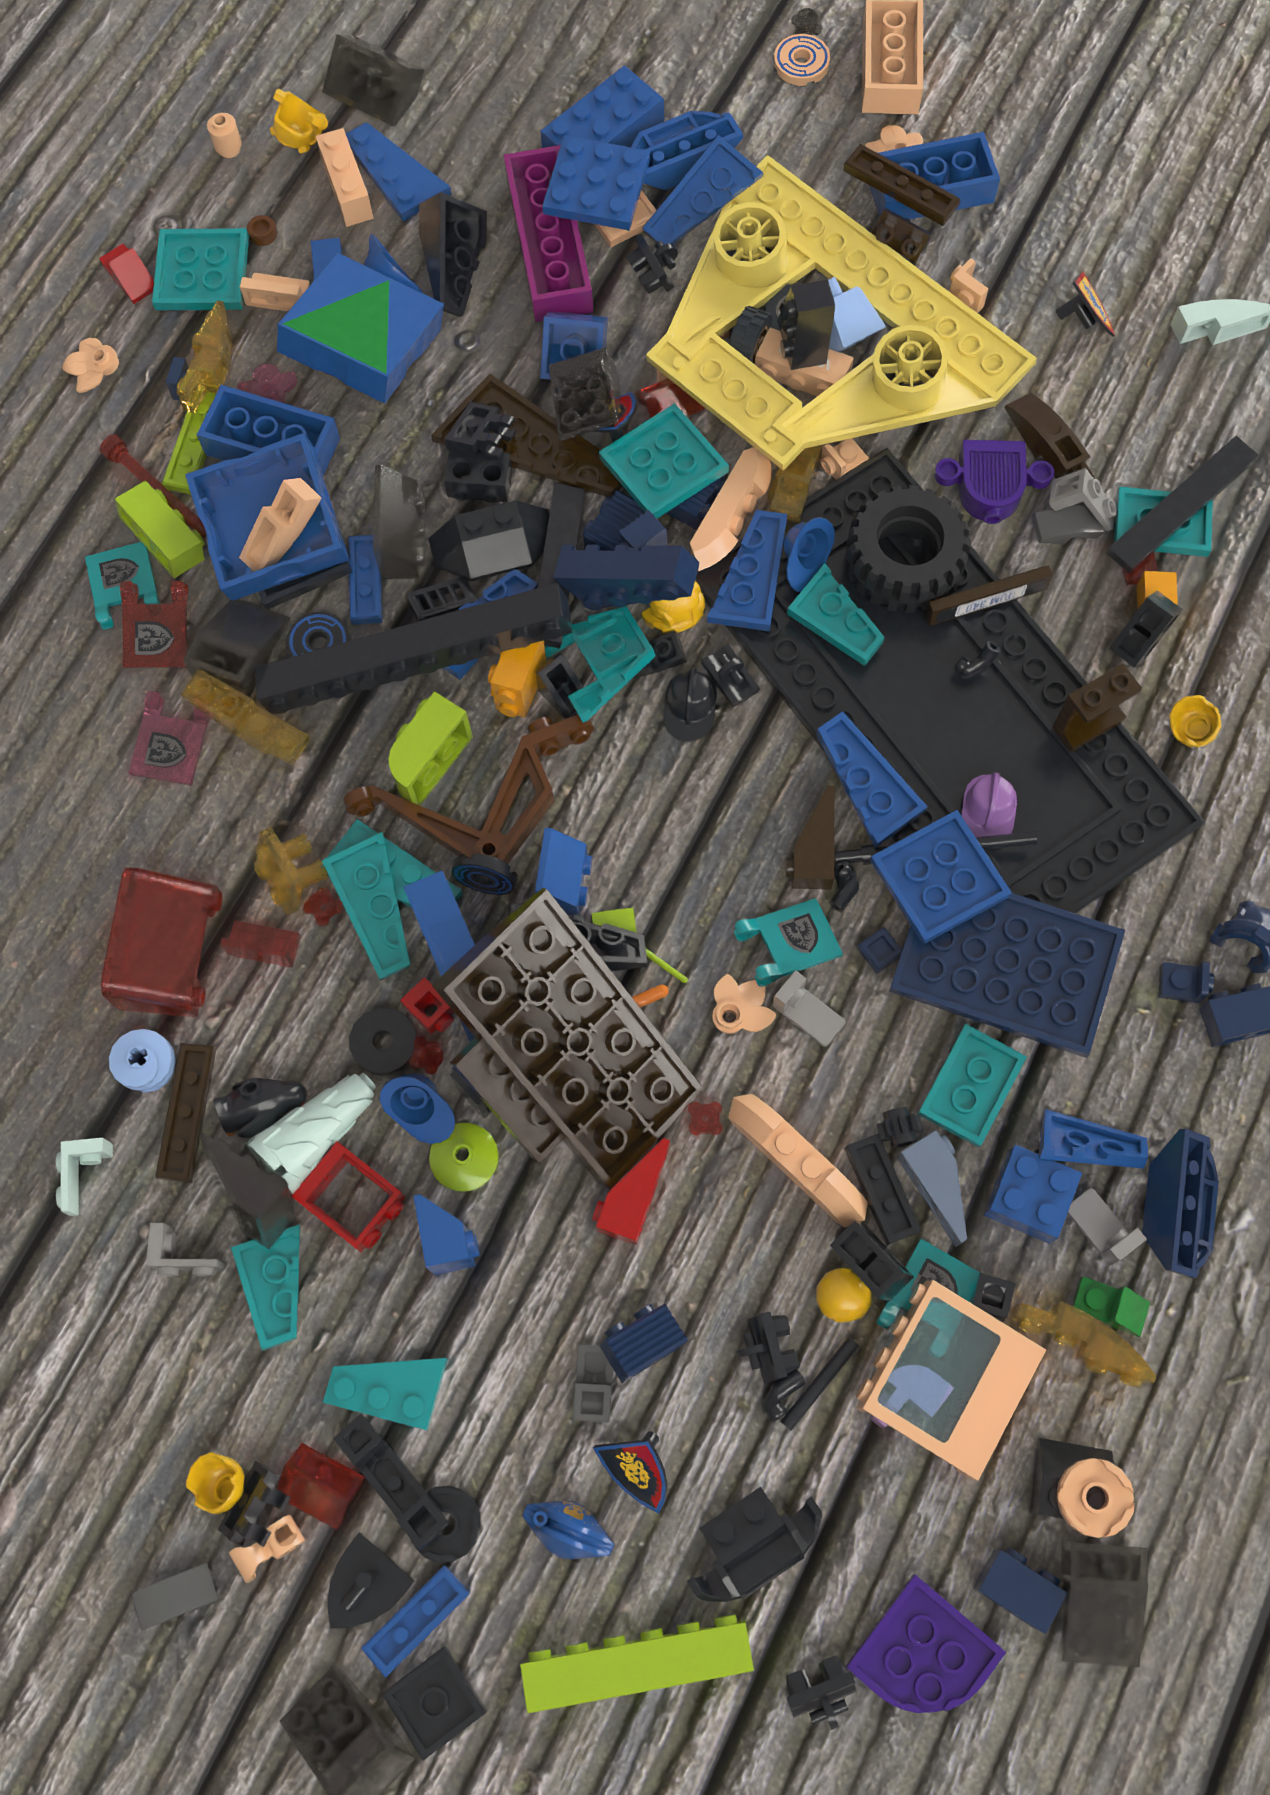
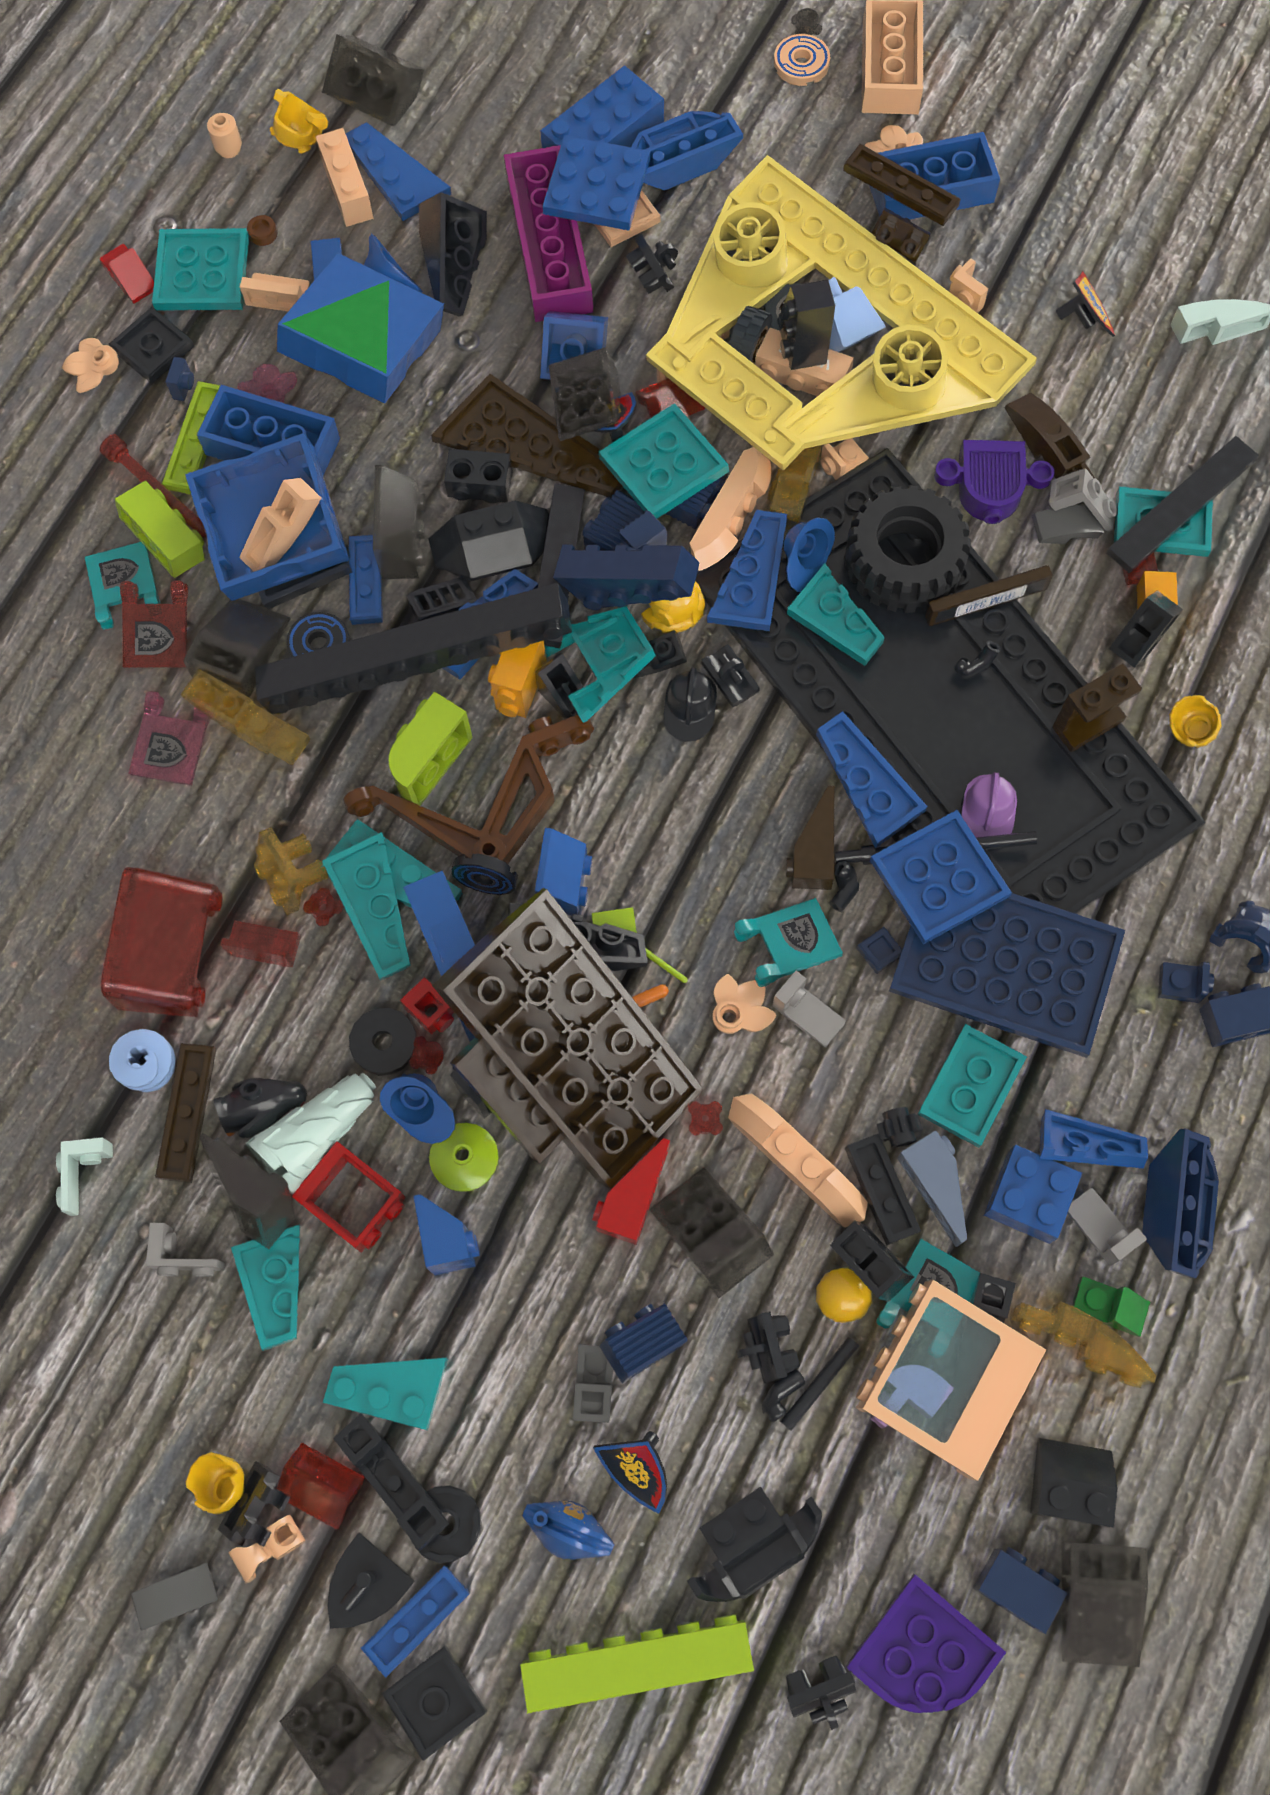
clear yellow slope [177,300,233,413] -> none
black plate [445,402,516,460] -> none
blue wing [642,135,763,245] -> none
light nougat tile [1056,1458,1135,1538] -> none
none -> black tile [109,307,194,384]
none -> clear smoke slope [649,1167,774,1299]

